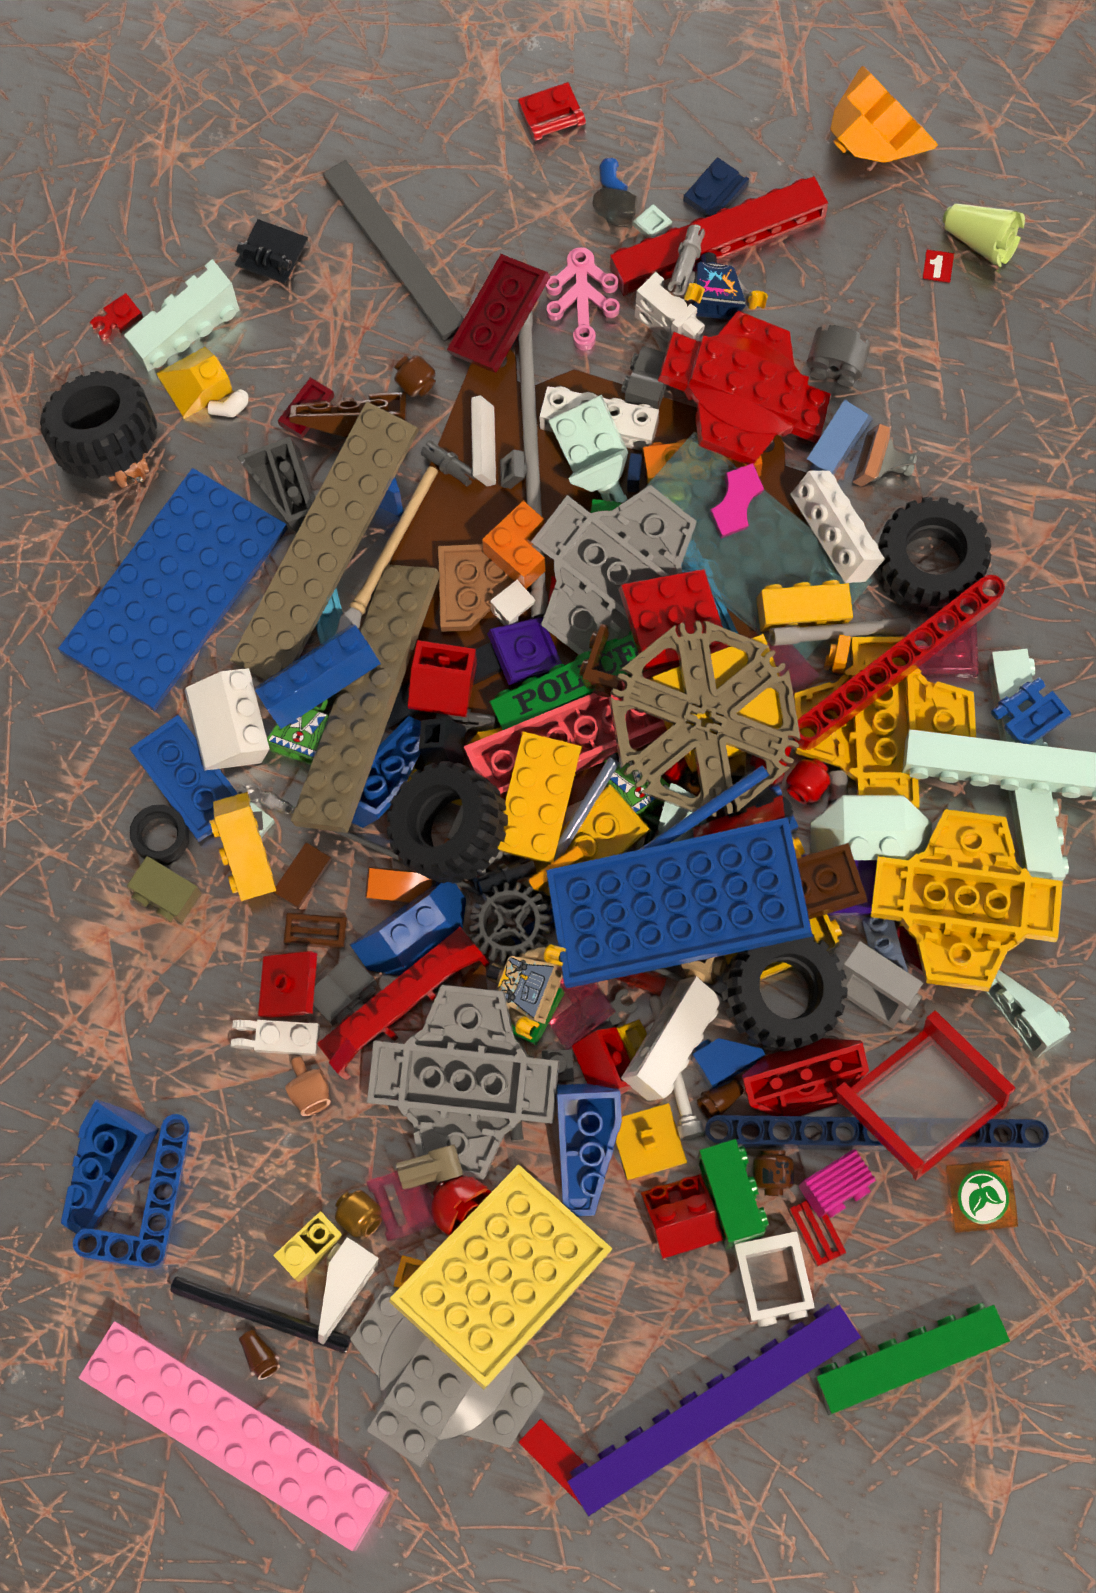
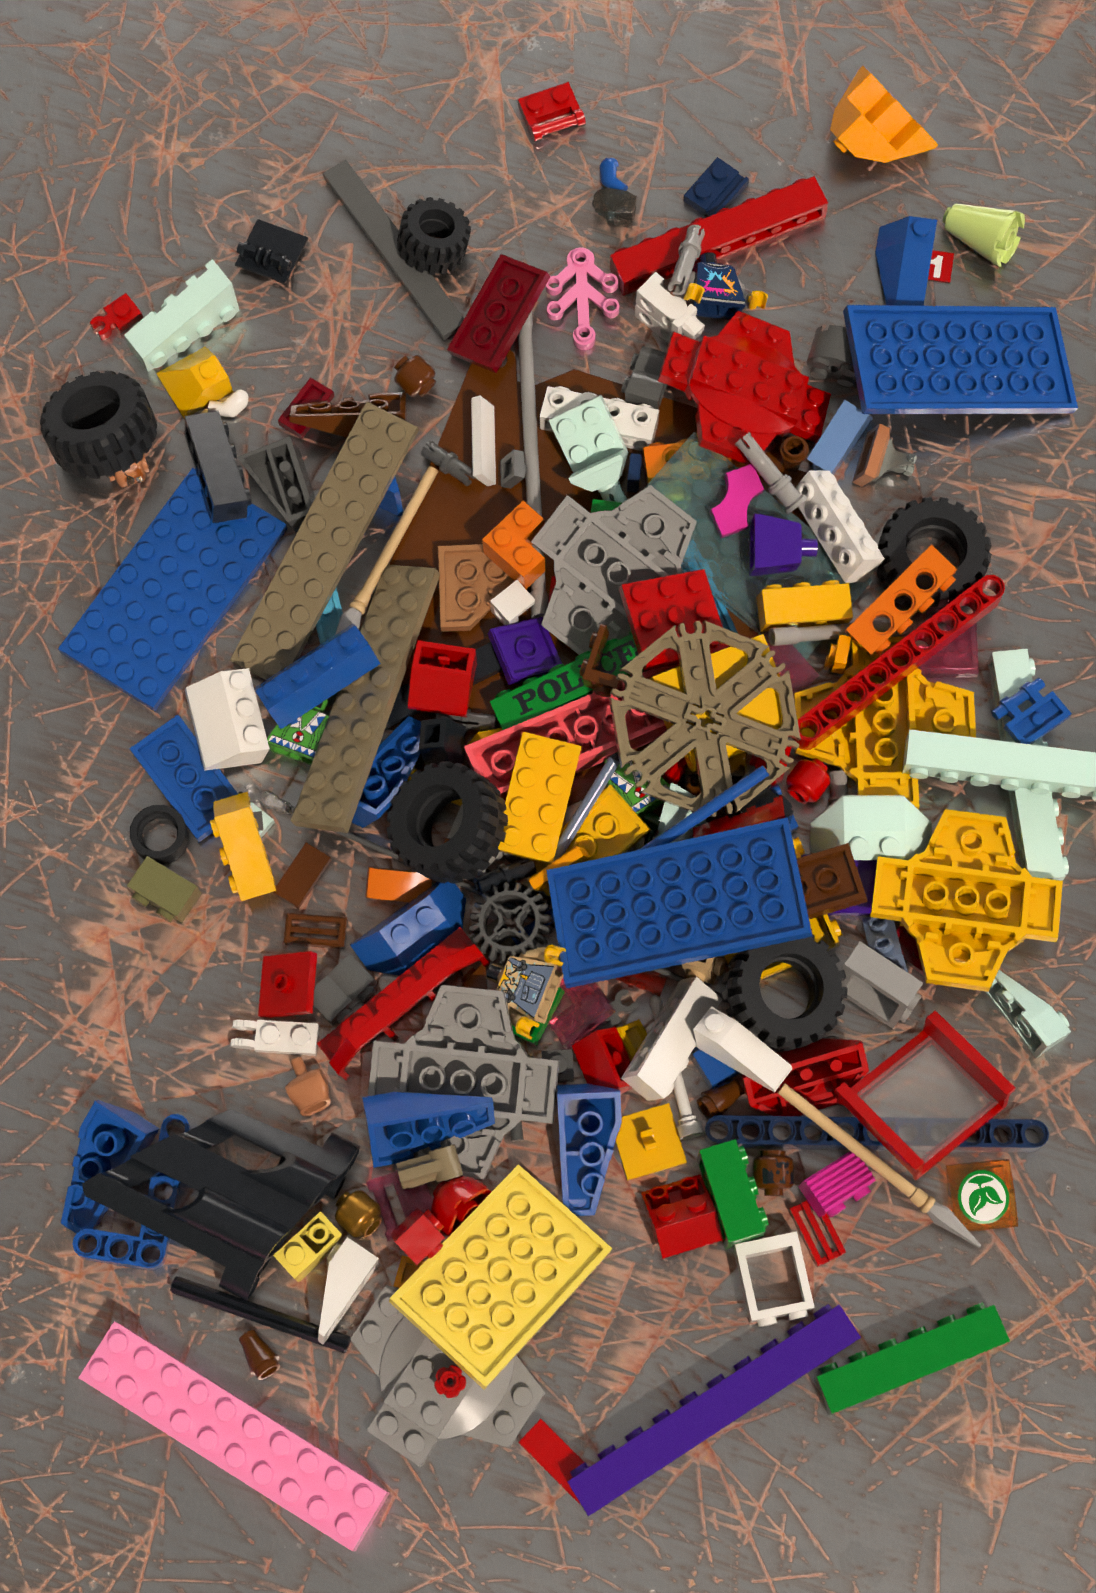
light aqua tile [633,204,673,238] -> none
none -> black panel [82,1109,361,1301]
none -> black brick [184,411,252,523]
none -> blue wedge [362,1092,495,1168]
none -> red brick [390,1207,445,1265]
none -> black tyre [397,197,471,275]
none -> red plate [434,1365,466,1398]
none -> white slope [693,1006,792,1093]
none -> light grey pin [735,432,807,515]
none -> dark purple torso [749,514,818,576]
none -> tan piece [777,1083,981,1247]
none -> reddish brown cone [780,436,809,472]
none -> blue plate [843,305,1078,414]
none -> orange brick [845,544,957,657]
none -> blue wedge [875,216,937,306]

